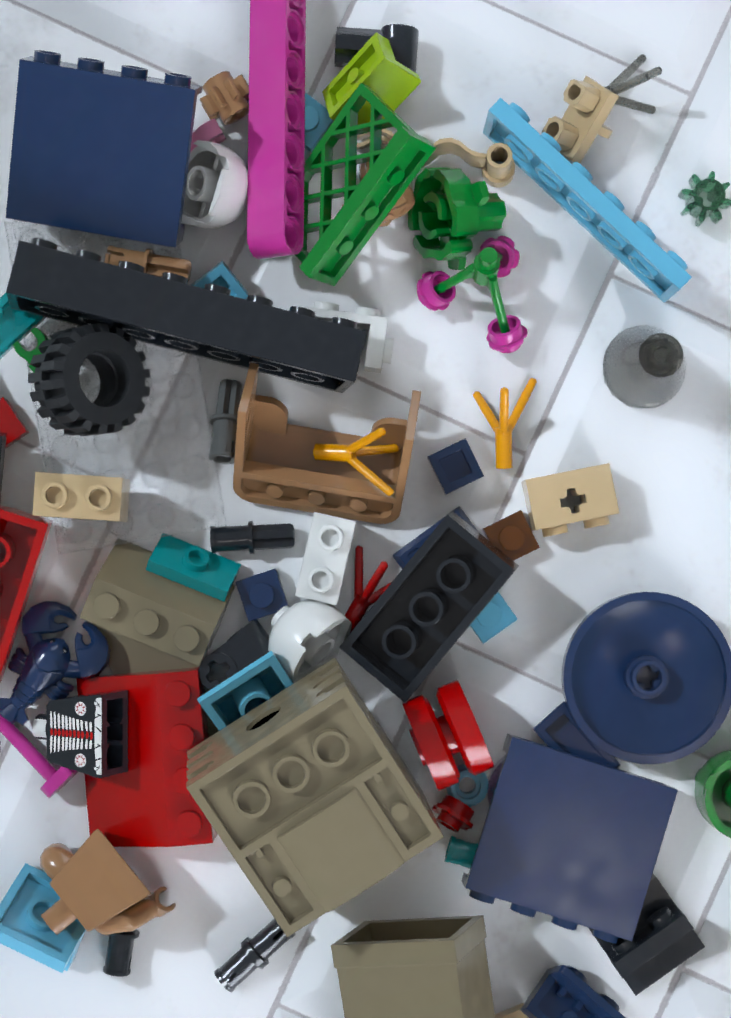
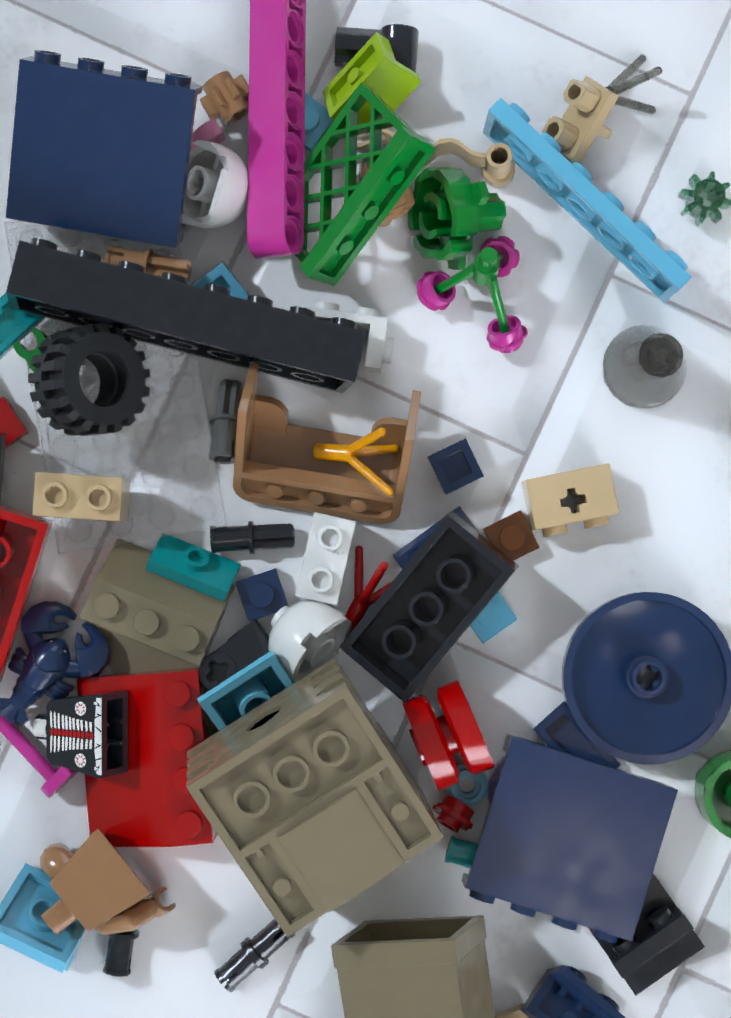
light orange plant [473,378,537,469] -> none

